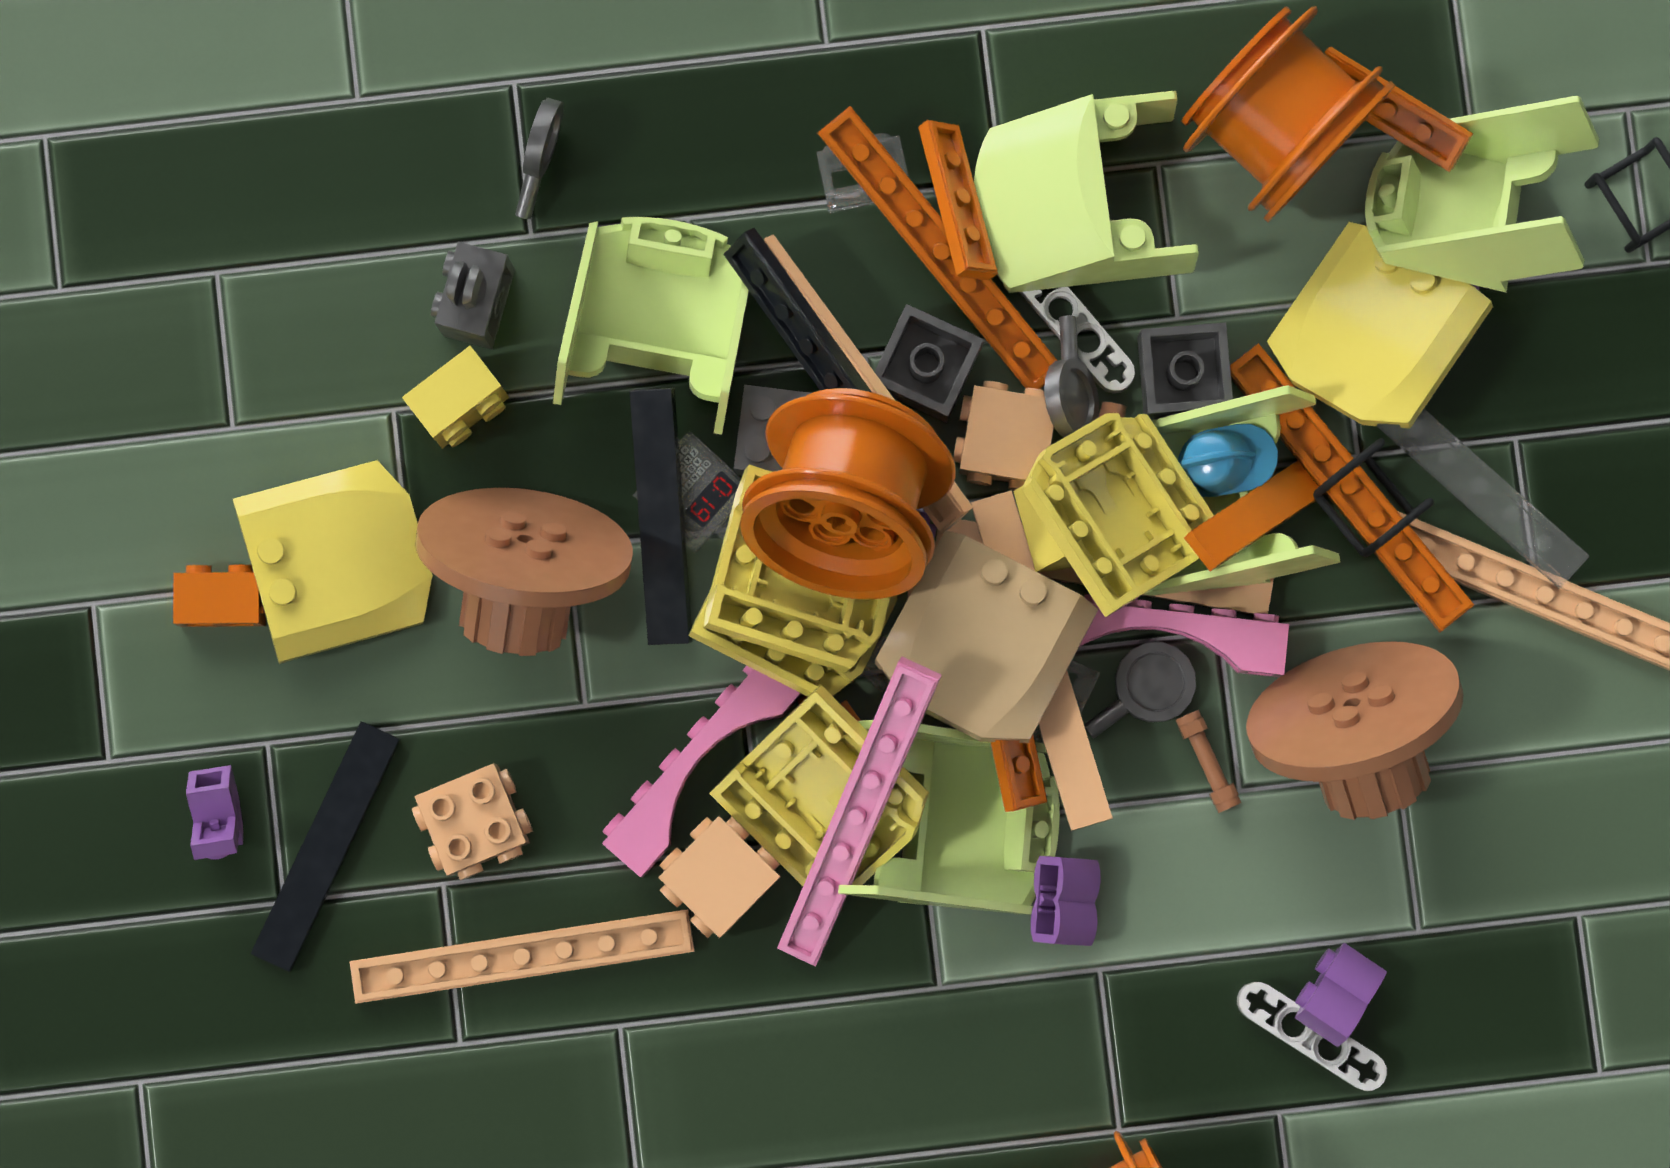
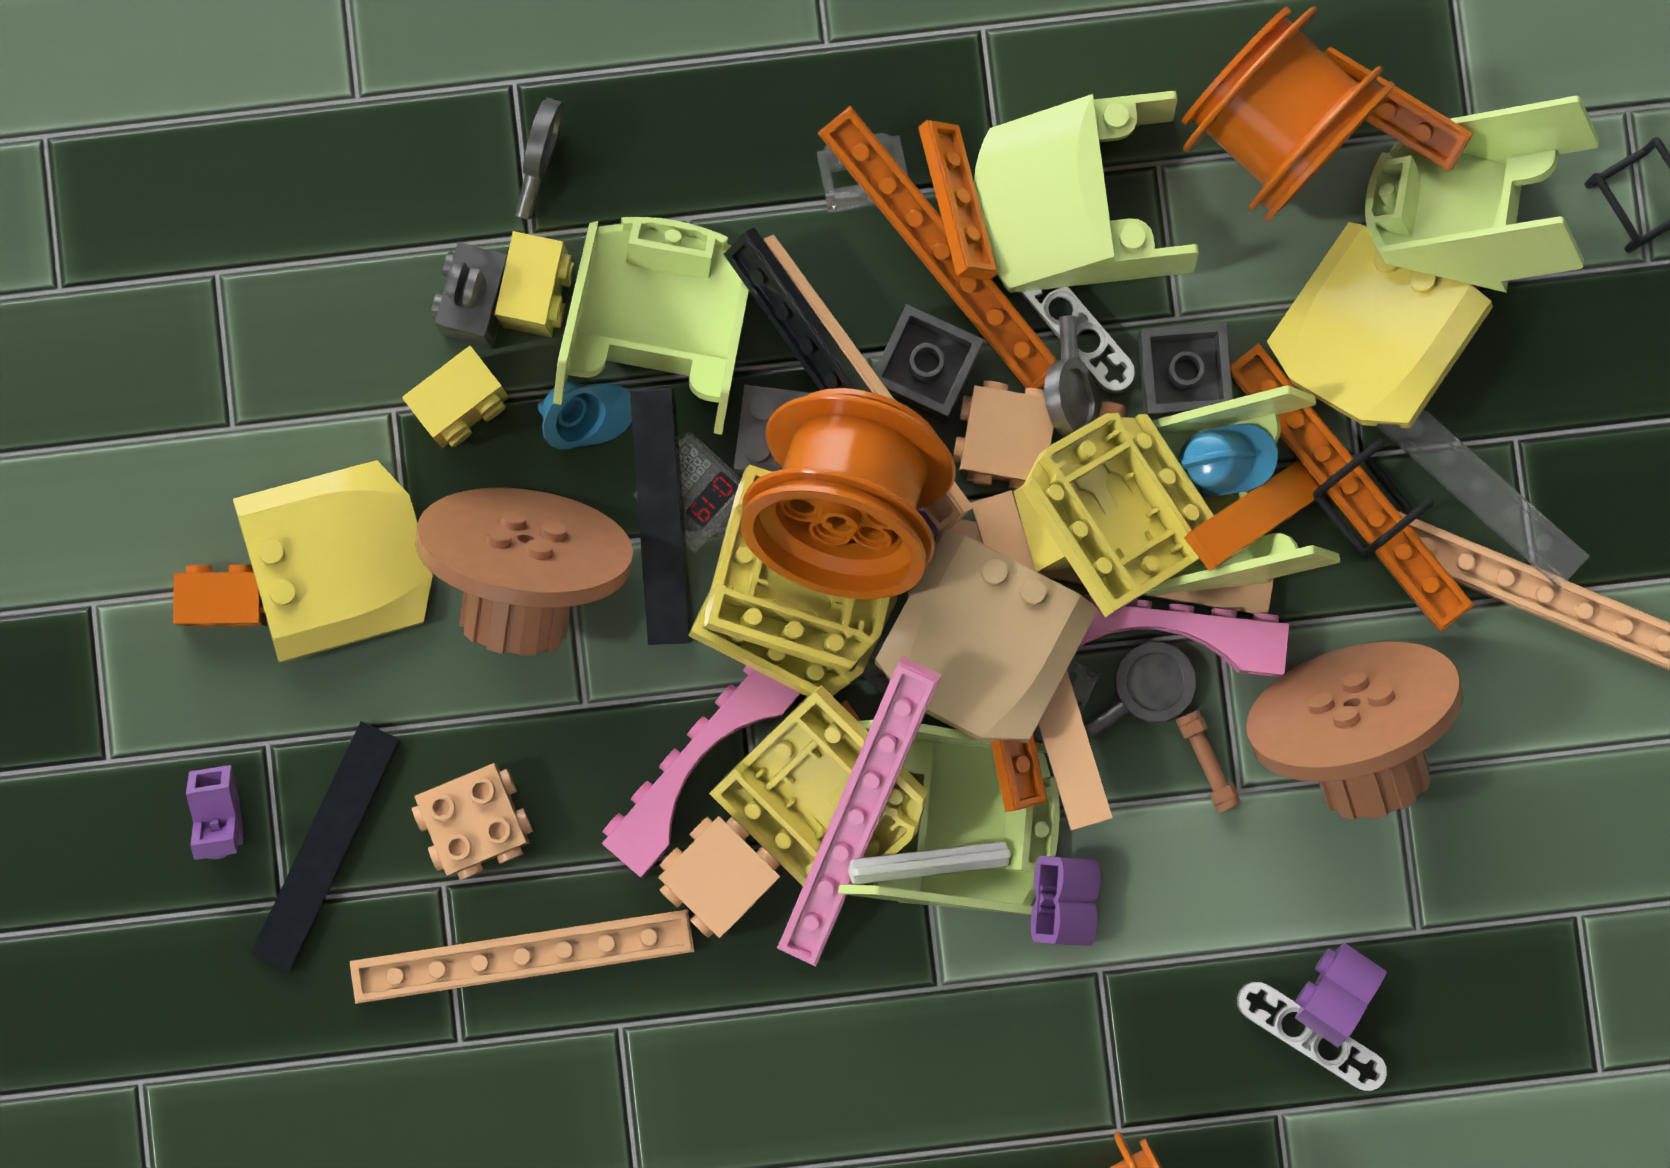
none -> light yellow brick [495,231,575,338]
none -> dark azure piece [538,382,632,449]
none -> white axle [848,841,1011,885]

